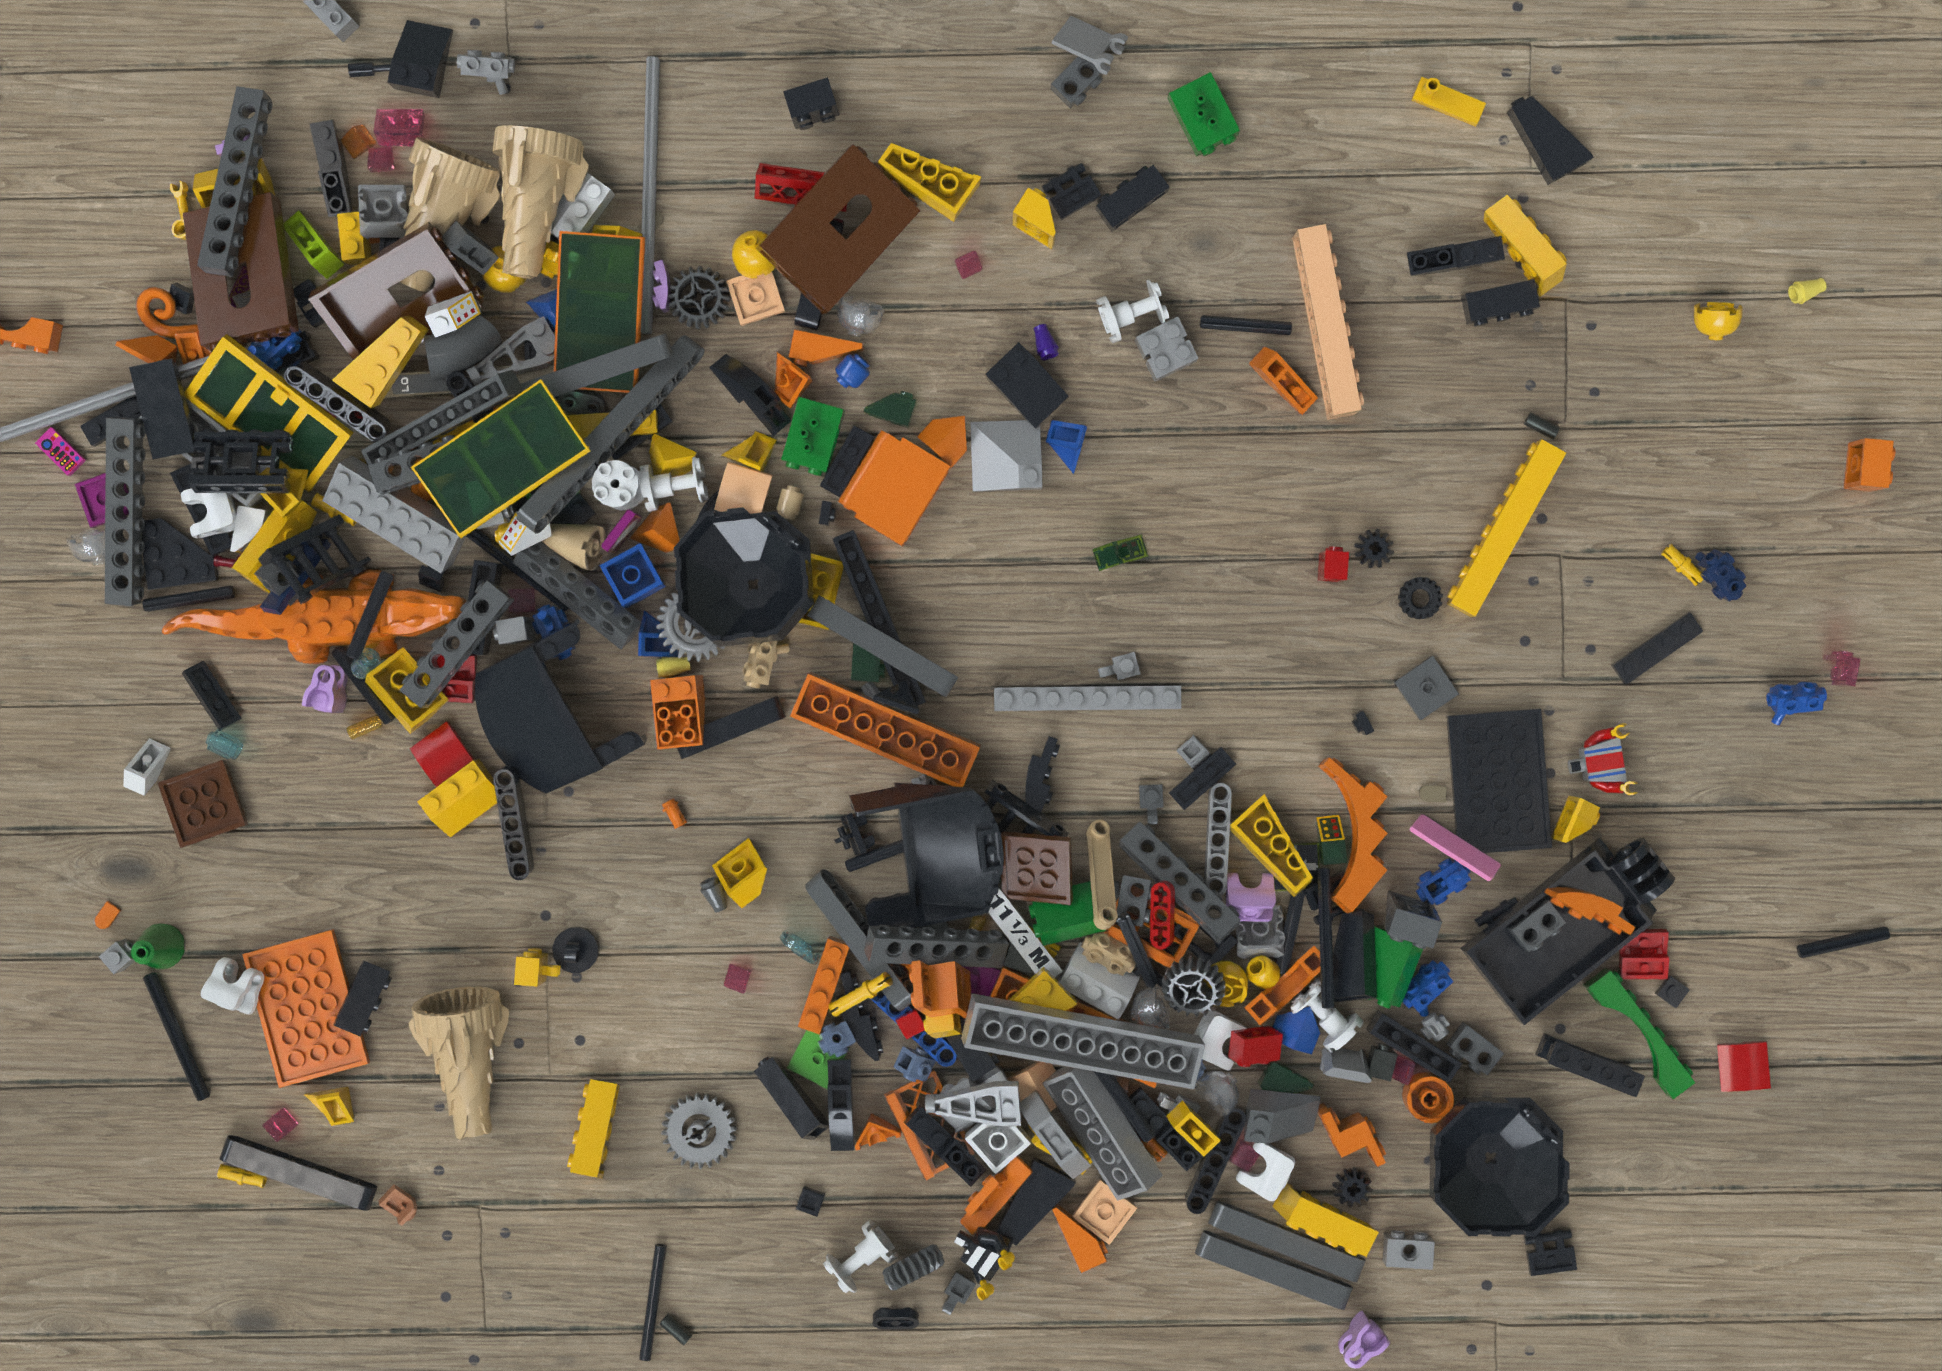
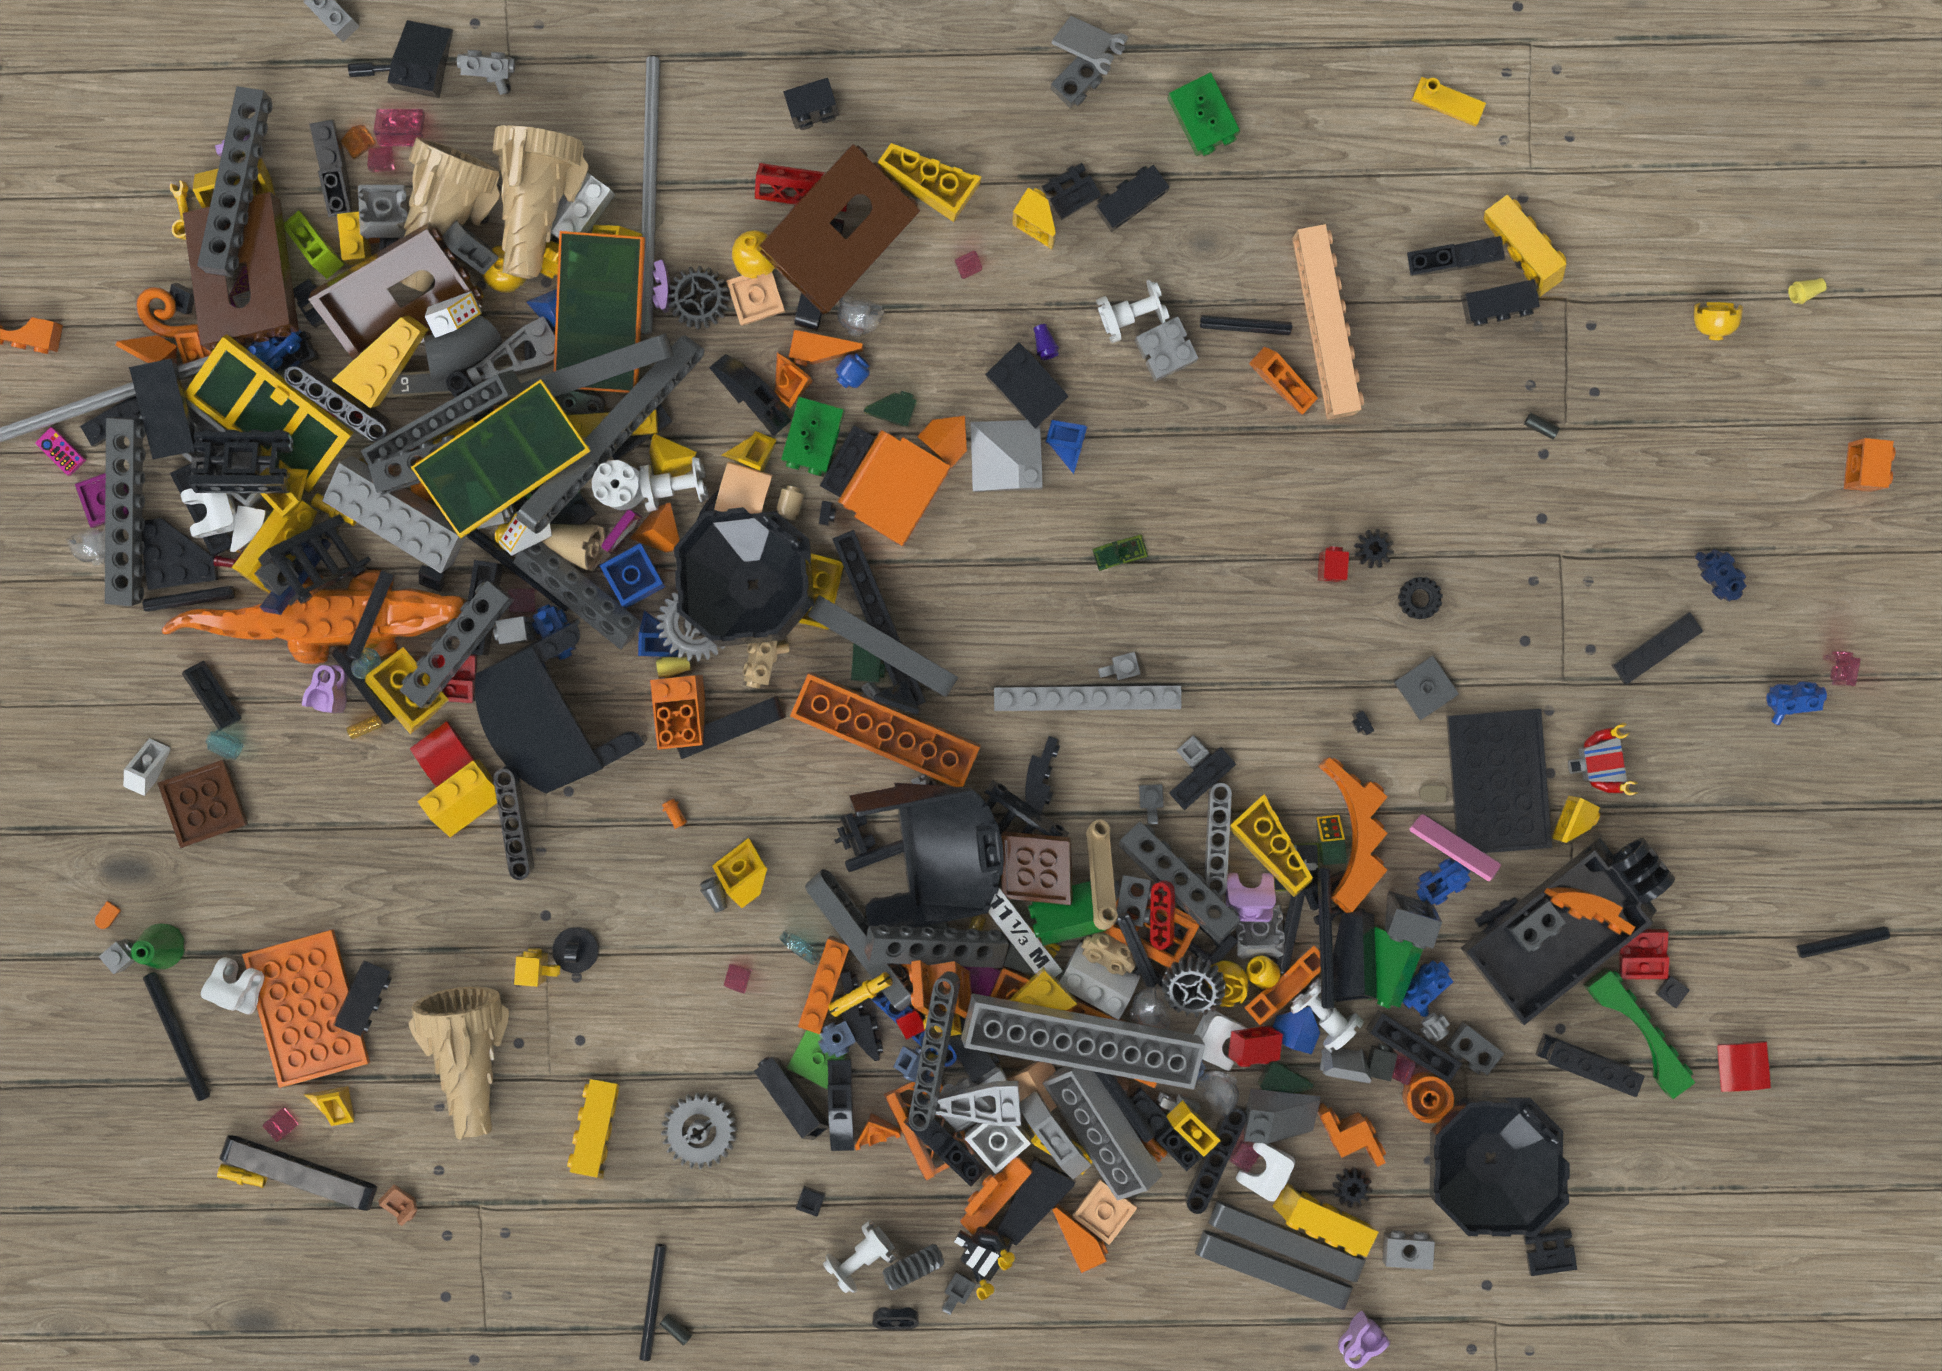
yellow brick [1447,439,1566,617] -> none
black slope [1507,96,1594,185] -> none
yellow pin [1661,543,1703,586] -> none
none -> dark grey beam [909,971,960,1131]

